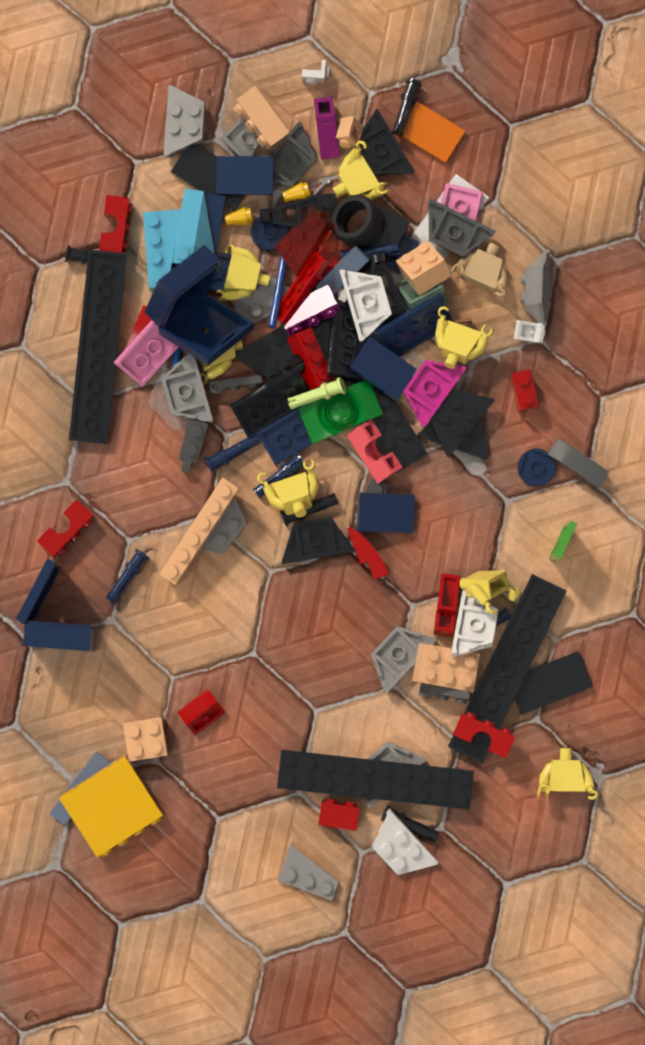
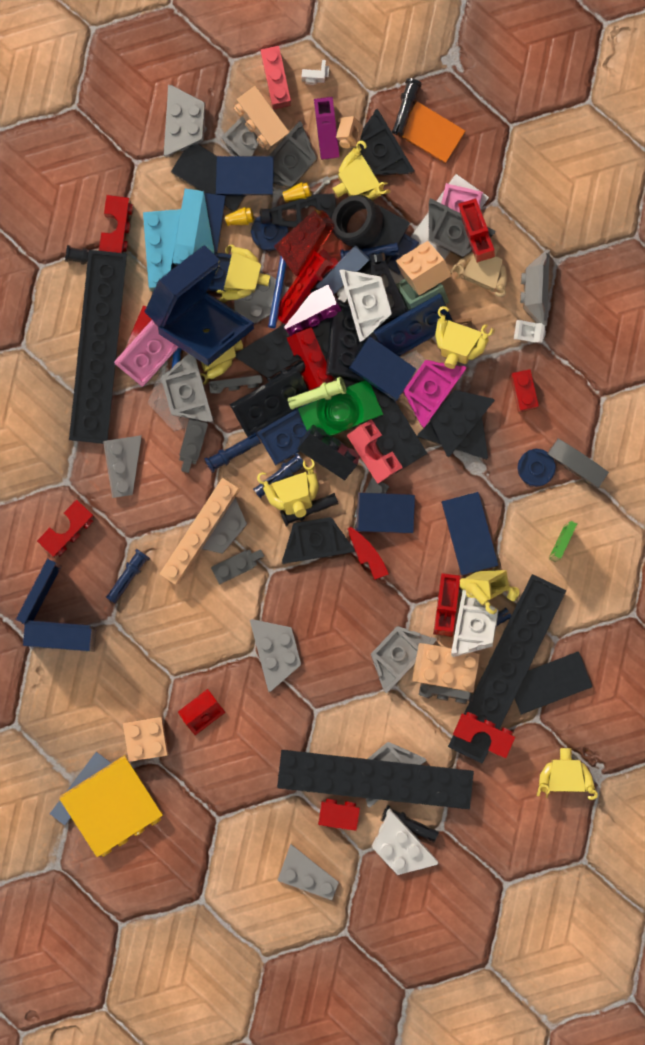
none -> light grey wing [103,435,142,498]
none -> dark grey hinge [211,549,264,585]
none -> light grey wing [250,619,301,692]
none -> coral arch [260,46,291,110]
none -> black brick [297,425,360,481]
none -> dark blue tile [441,492,498,576]
none -> red slope [458,198,495,263]

